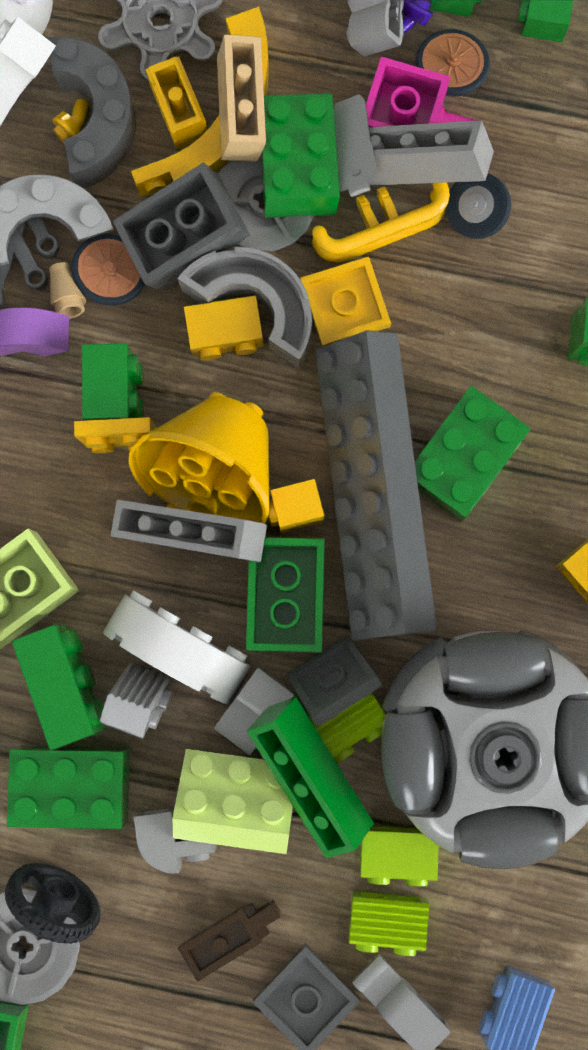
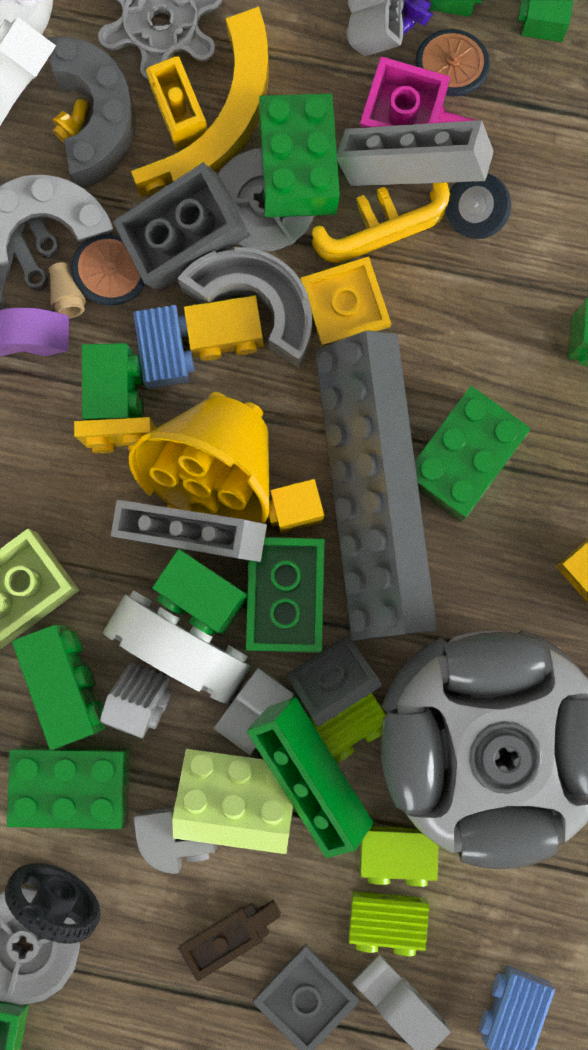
tan brick [217,35,266,162] -> none
light grey piece [333,94,377,197] -> none
none -> medium blue brick [133,305,195,389]
none -> green brick [152,549,248,636]

